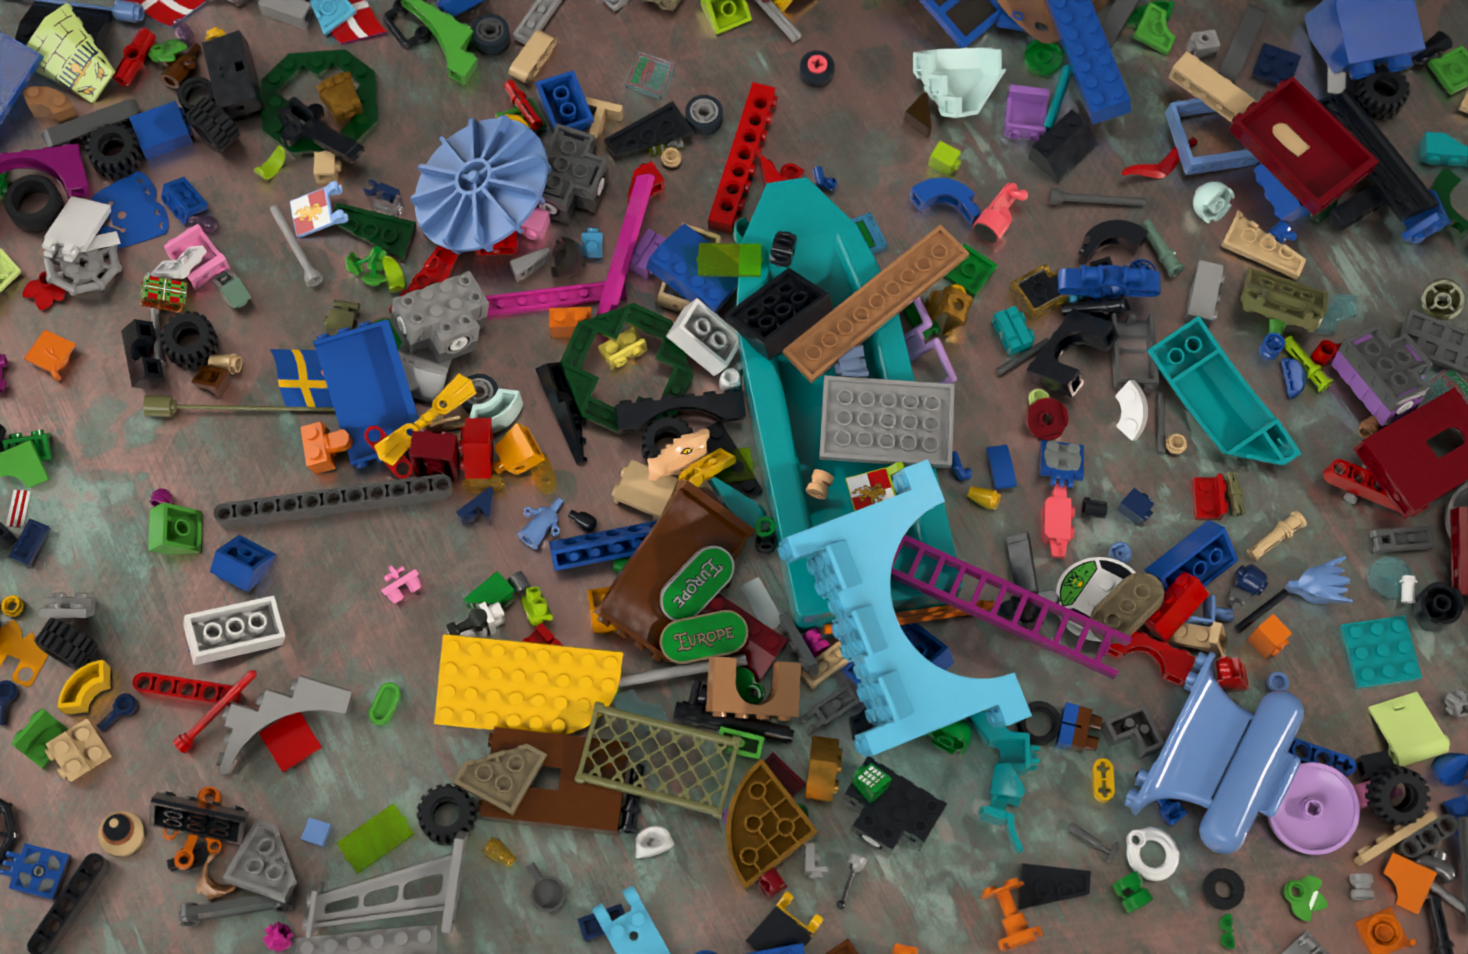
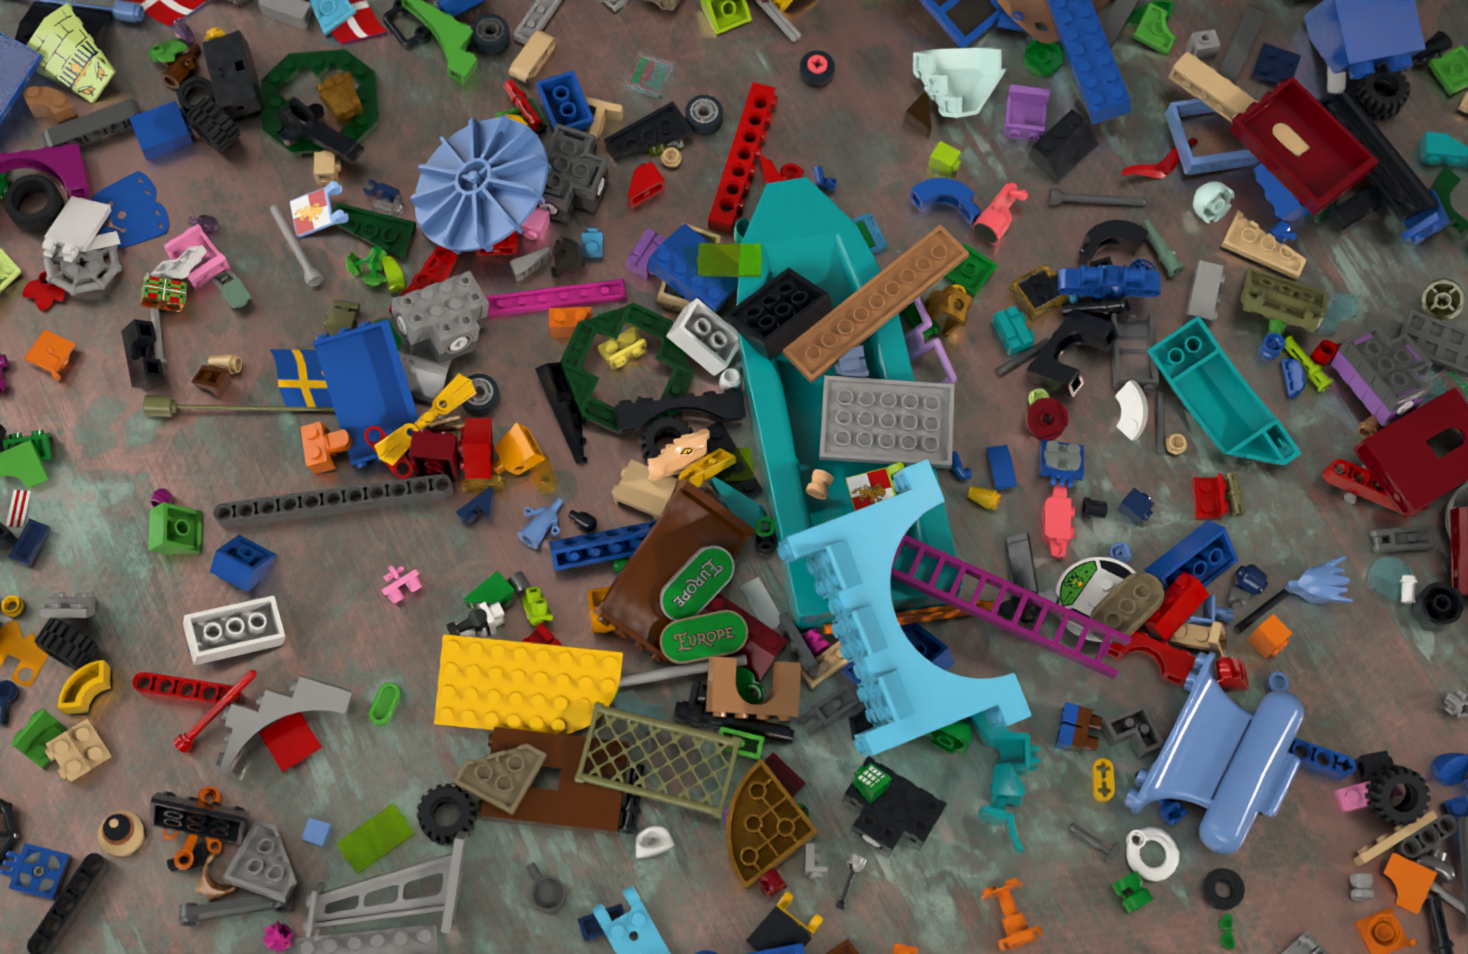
black tyre [86,123,143,180] -> none
dark blue plate [97,693,137,731] -> none
red piece [112,28,157,87] -> none
black tyre [160,311,219,369] -> none
blue bracket [161,177,208,225] -> none
lime helmet [254,145,286,180] -> none
light aqua brick [470,388,523,433] -> none
clear yellow cone [482,836,517,868] -> none
dark pink tile [596,173,655,317] -> none
black gear [769,231,797,268] -> none
pearl gold brick [805,735,843,802] -> none
black tyre [1017,701,1061,746] -> none
black wing [1017,863,1091,910] -> none
teal piece [1043,65,1072,133] -> none
tan pin [1247,510,1307,561] -> none
lavender dish [1267,763,1360,855] -> none
bright green plate [1283,876,1328,922] -> none
teal plate [1339,615,1422,690] -> none
yellowish green door [1368,692,1450,767] -> none

